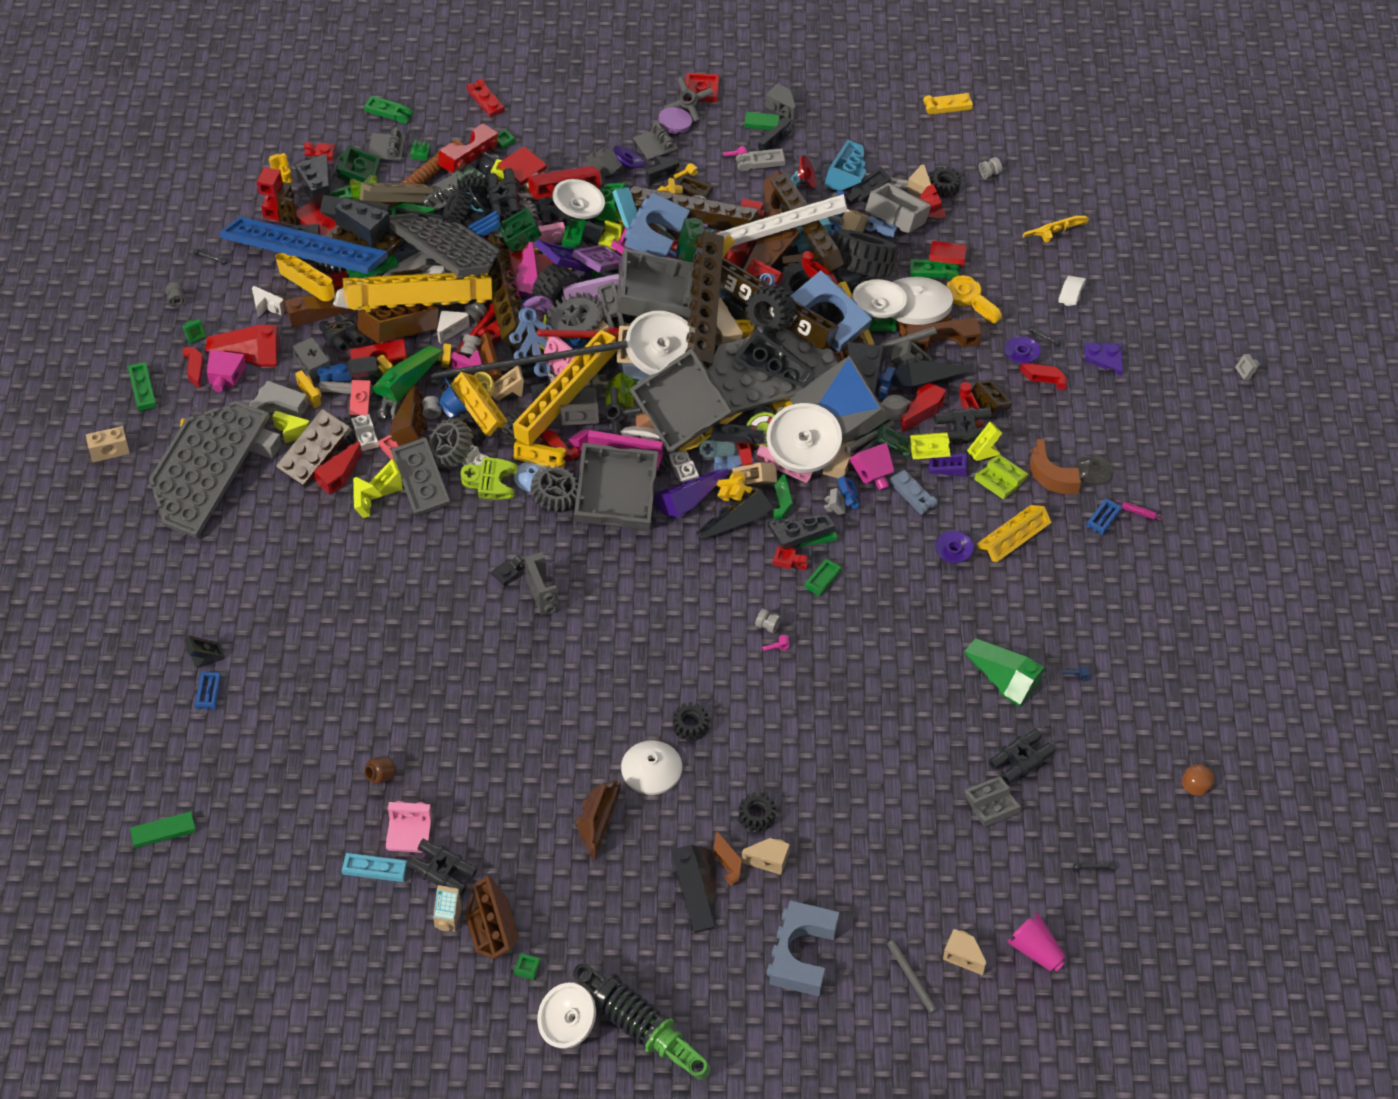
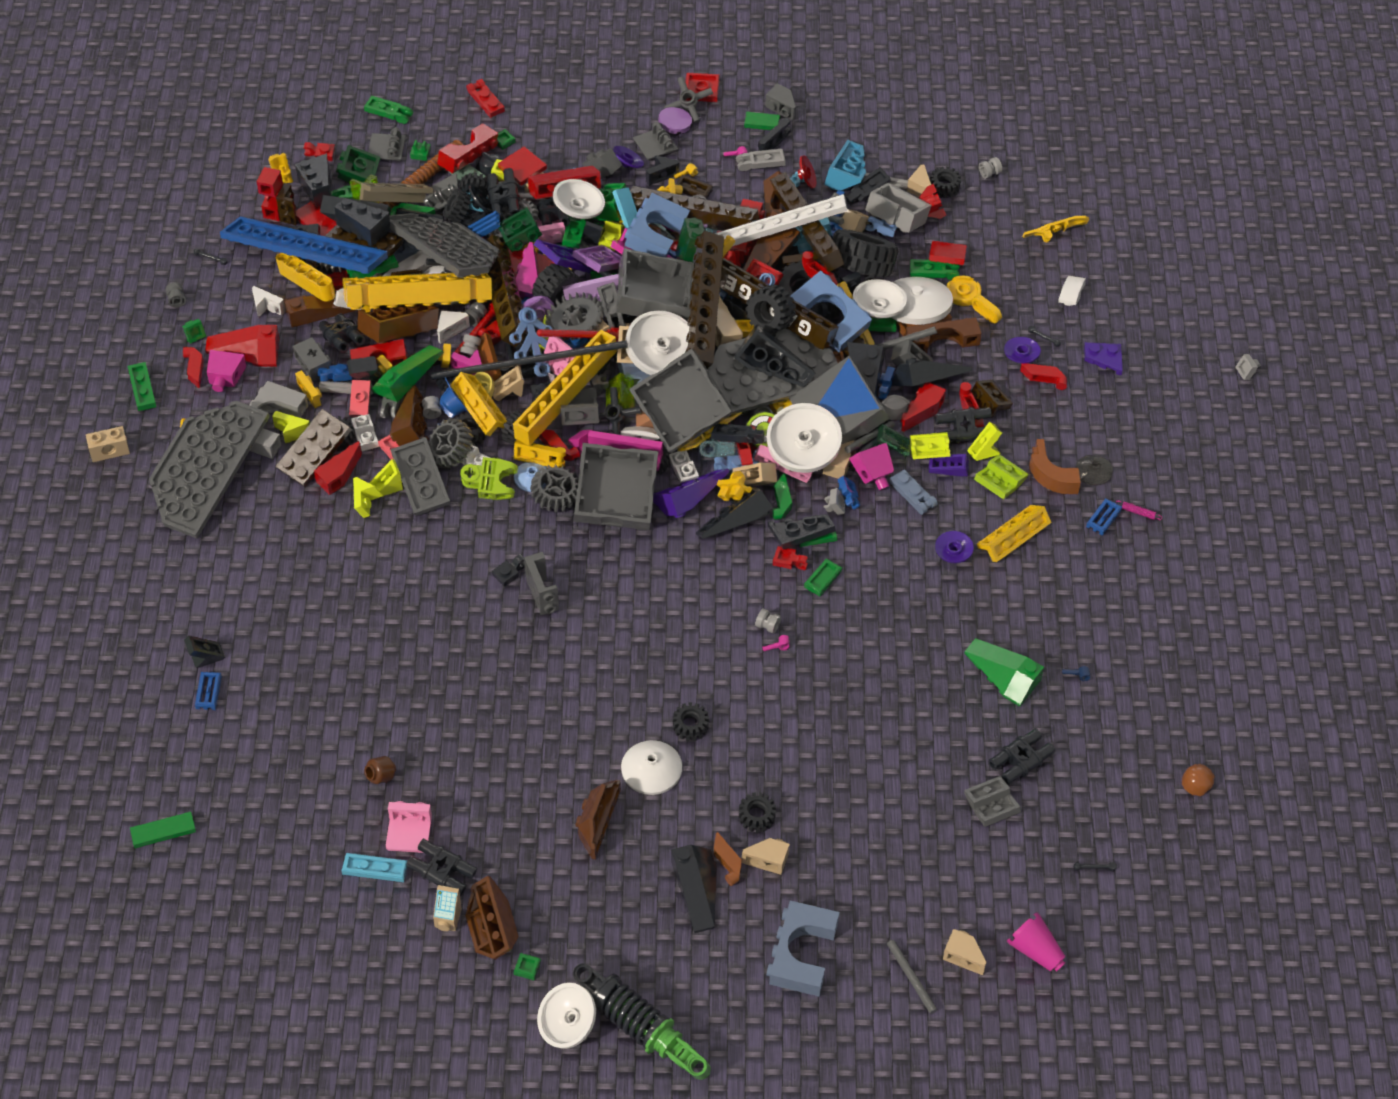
yellow plate [923,93,973,114] -> none

